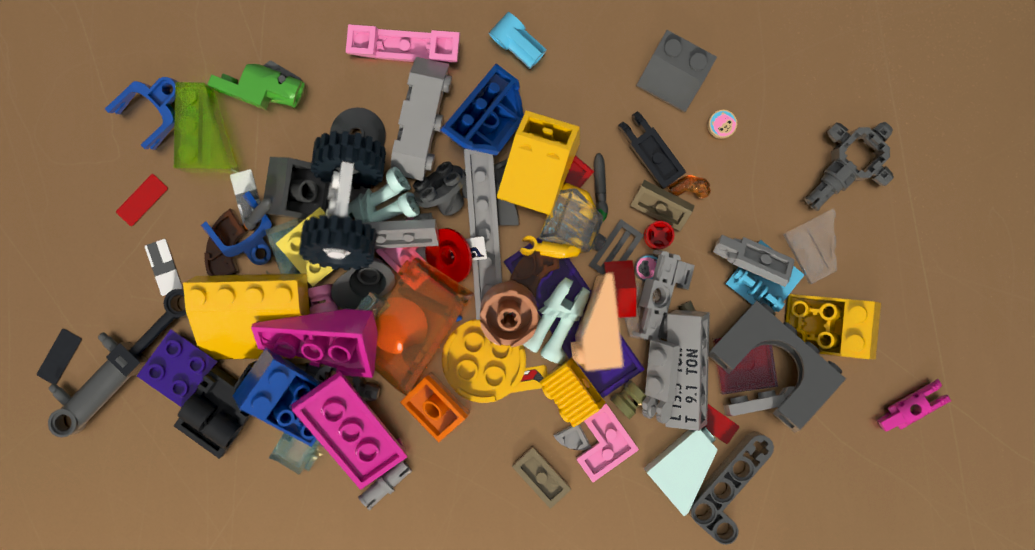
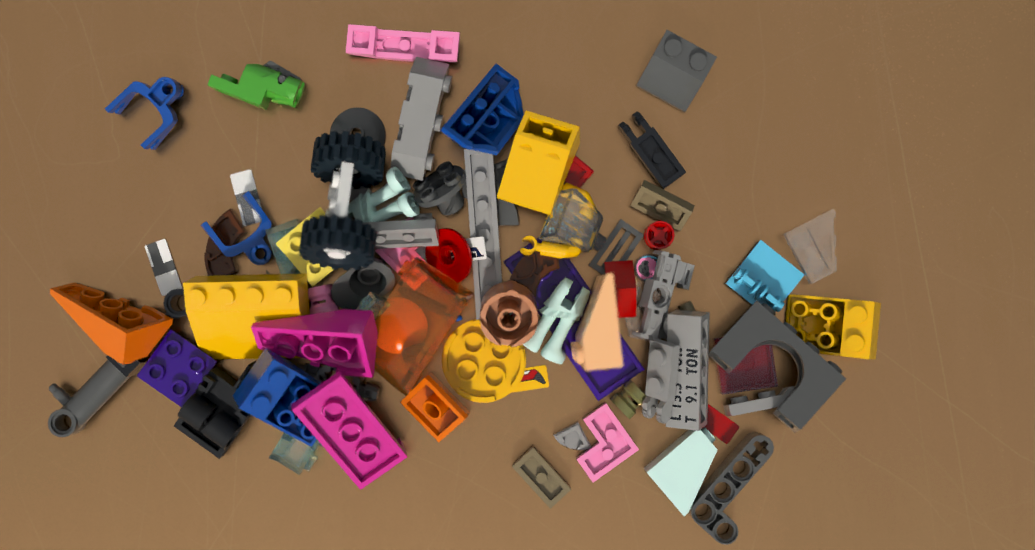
black sticker [37,329,81,384] -> none
red sticker [116,174,168,226] -> none
clear neon green wedge [174,82,239,173] -> none
dark grey piece [244,198,272,231] -> none
dark grey slope [263,157,331,220] -> none
light grey pin [358,461,412,510] -> none
medium azure piece [489,12,546,69] -> none
yellow brick [540,357,606,427] -> none
dark grey piece [594,153,608,222] -> none
clear orange arm [667,175,711,198] -> none
tile [708,110,737,139] -> none
light grey hinge [713,235,795,287] -> none
dark grey piece [804,122,894,211] -> none
dark pink hinge [877,379,951,432] -> none
none -> orange wedge [50,282,173,365]

